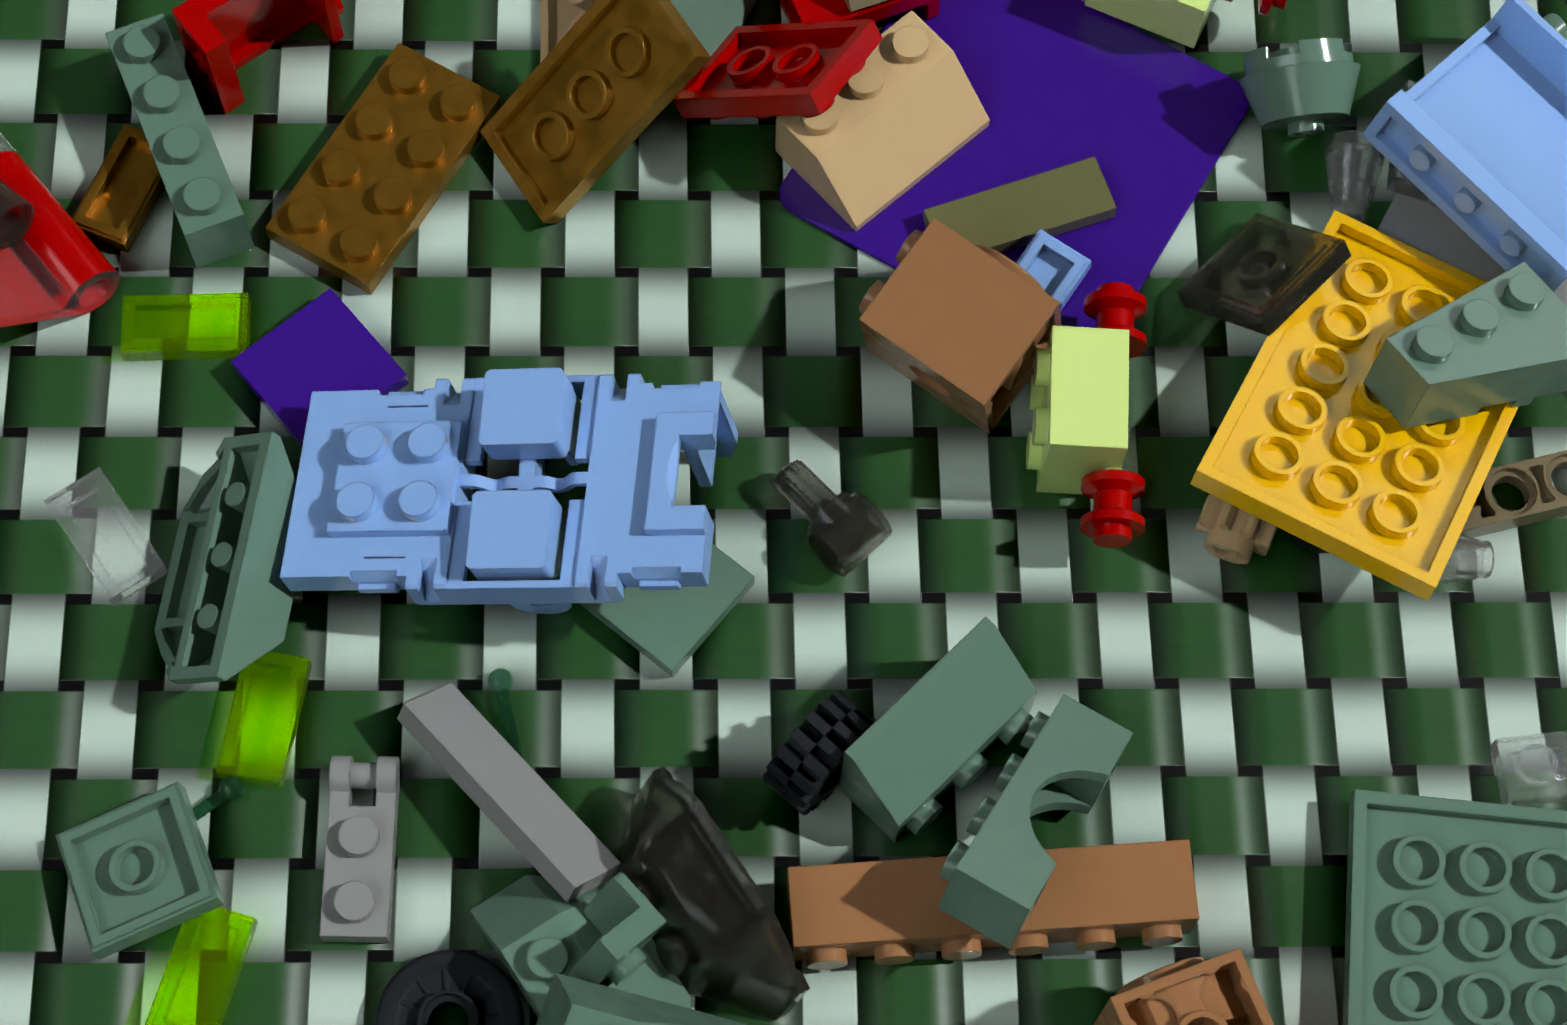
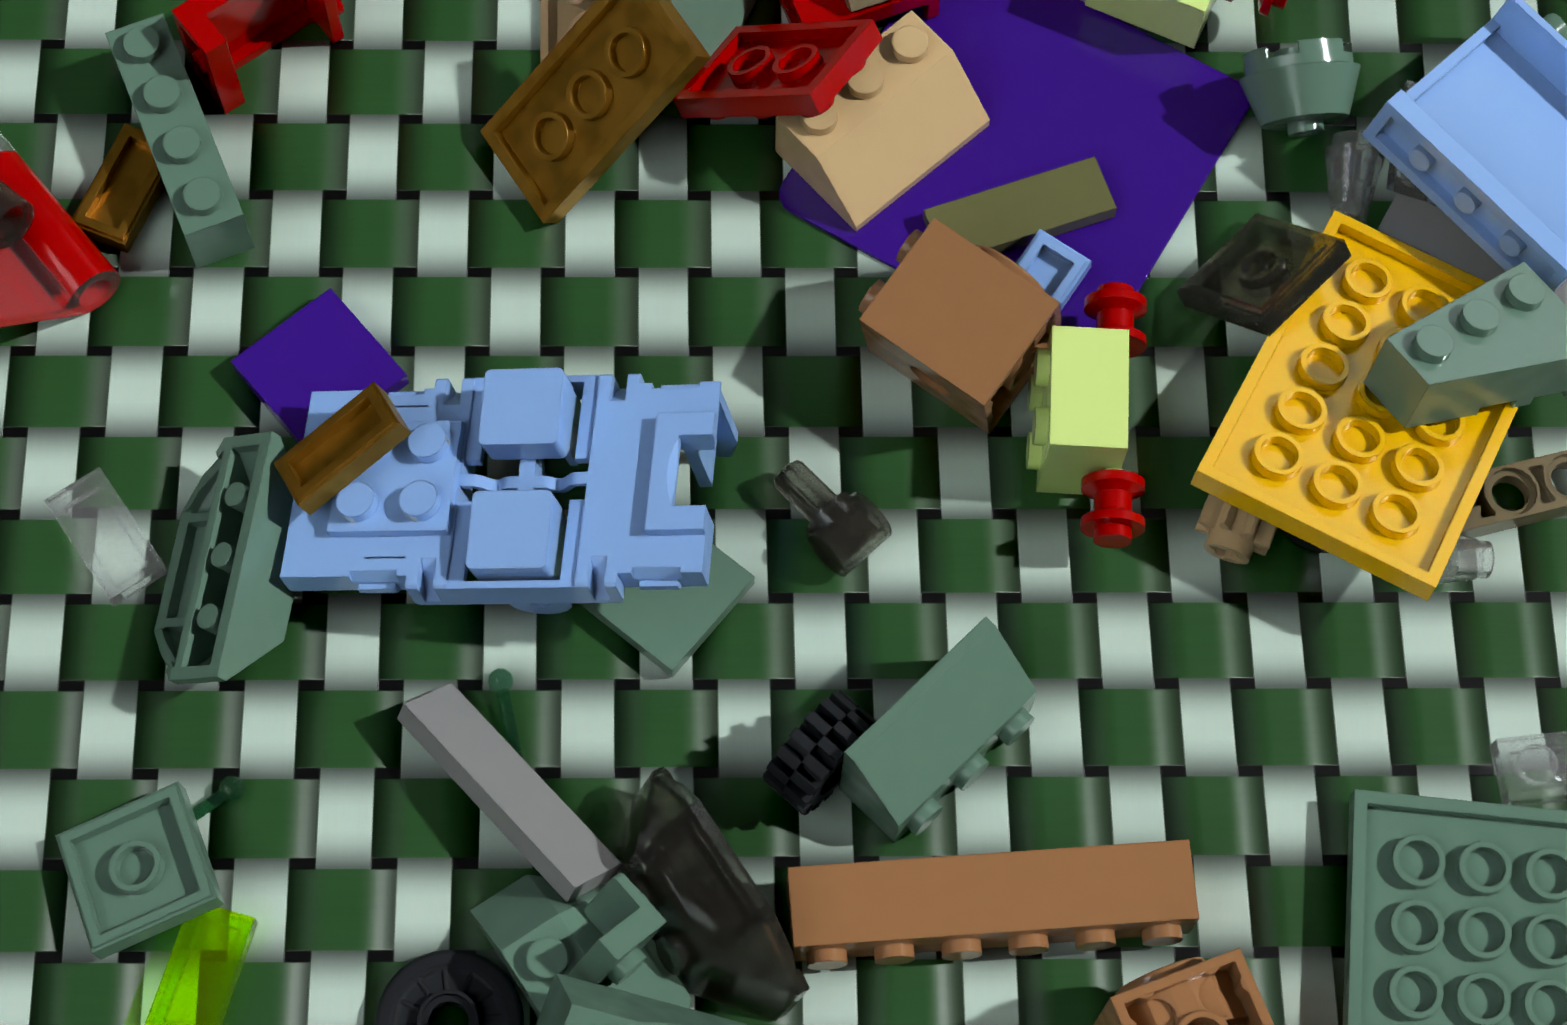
clear neon green tile [120,292,251,361] -> none
clear neon green tile [216,652,312,788] -> none
pearl gold plate [265,43,502,295] -> none
light grey plate [319,755,400,943] -> none
sand green arch [937,694,1133,949] -> none
none -> pearl gold tile [274,382,411,515]

